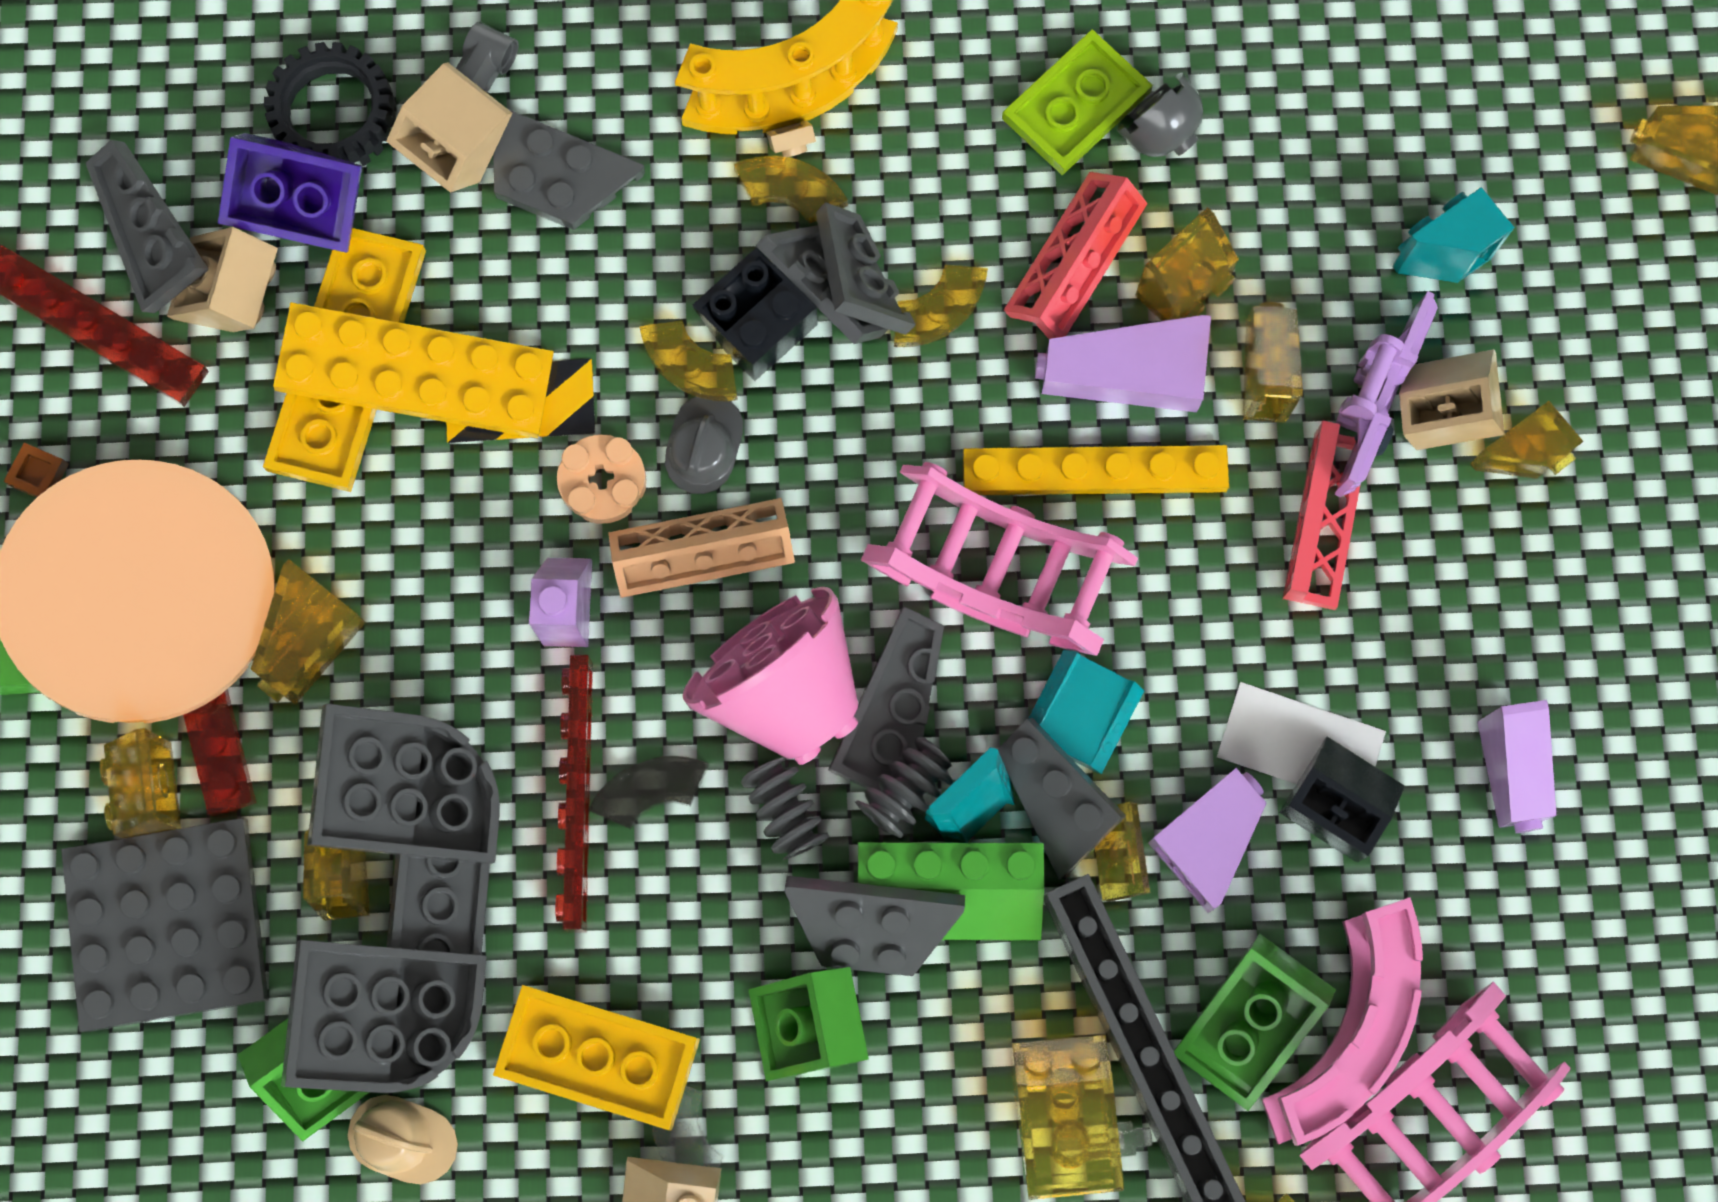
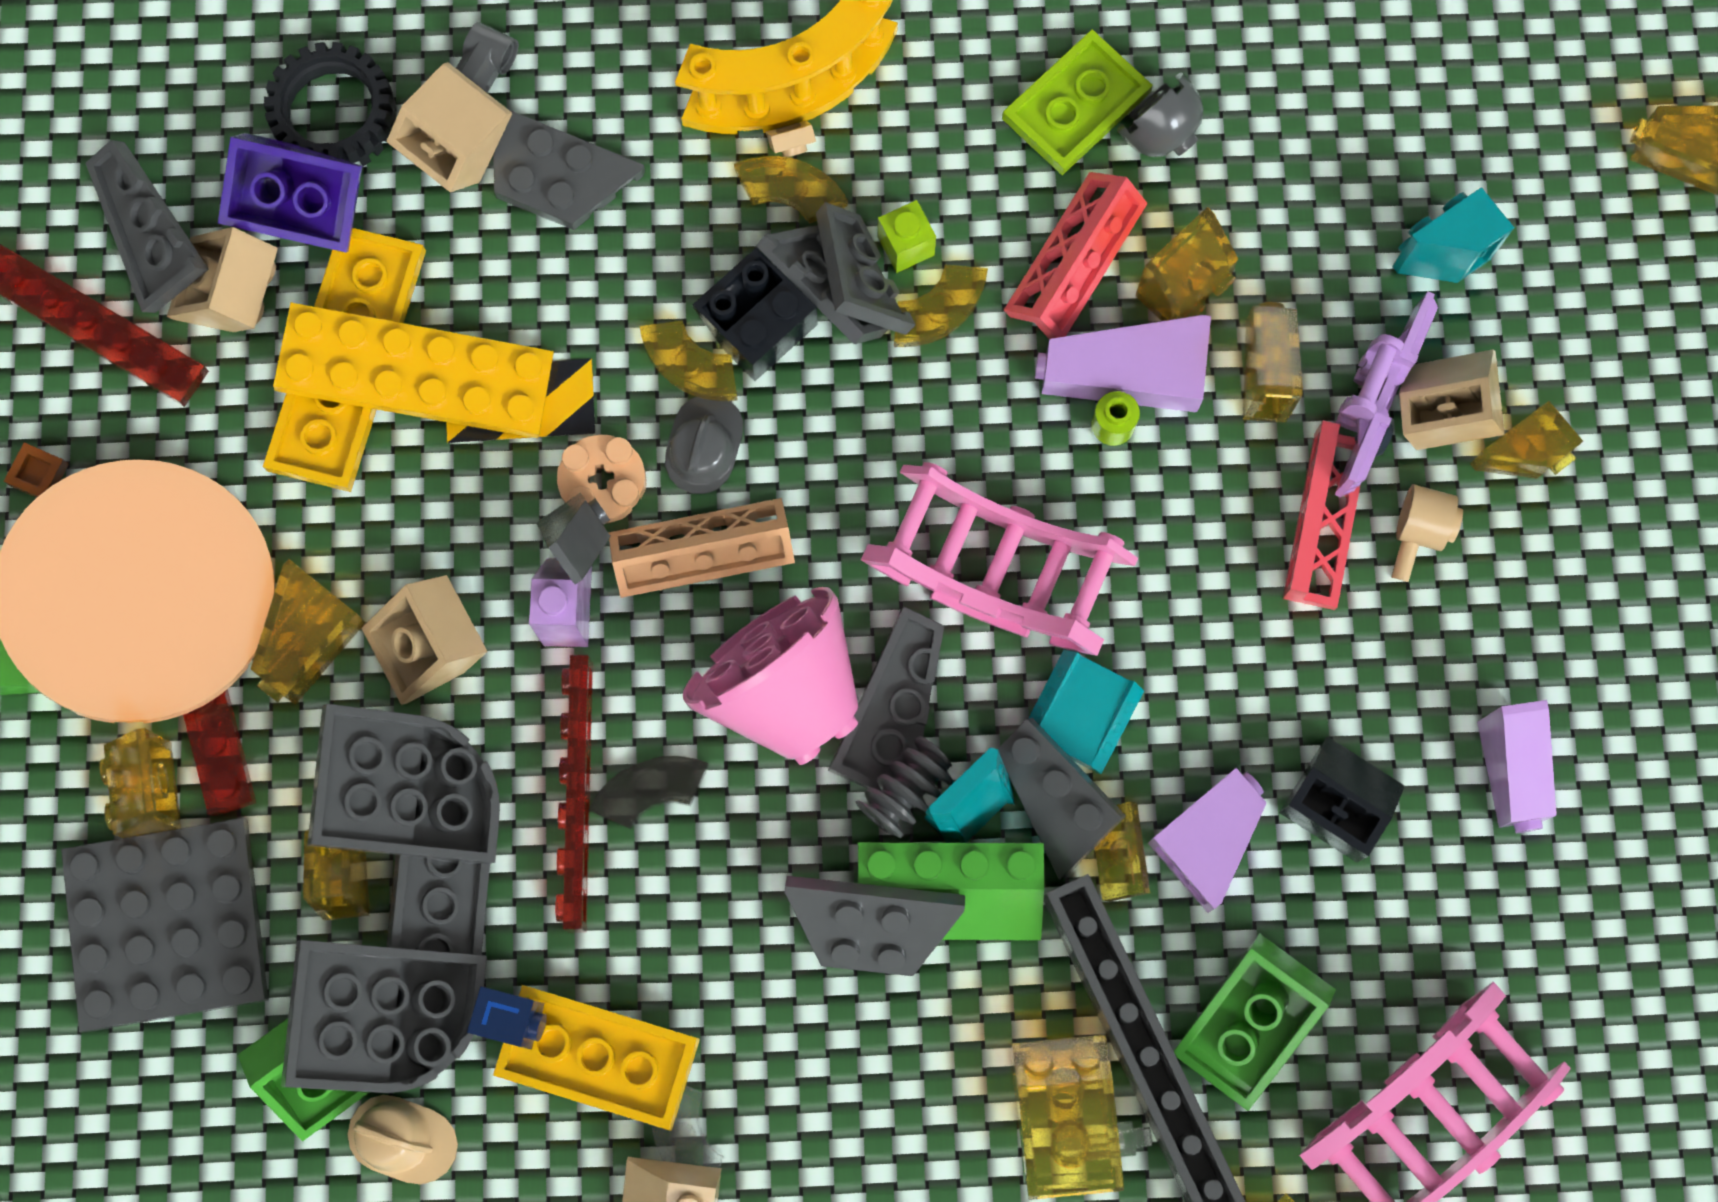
dark grey piece [741,757,830,860] -> none
bright green slope [748,967,869,1082] -> none
yellow plate [963,445,1229,495] -> none
white sticker [1217,682,1386,784] -> none
bright pink fence [1261,898,1423,1146] -> none
none -> tan slope [361,575,487,705]
none -> dark blue brick [467,986,547,1049]
none -> dark grey slope [536,492,610,585]
none -> lime brick [877,200,936,273]
none -> lime brick [1091,391,1140,446]
none -> tan piece [1391,484,1463,582]

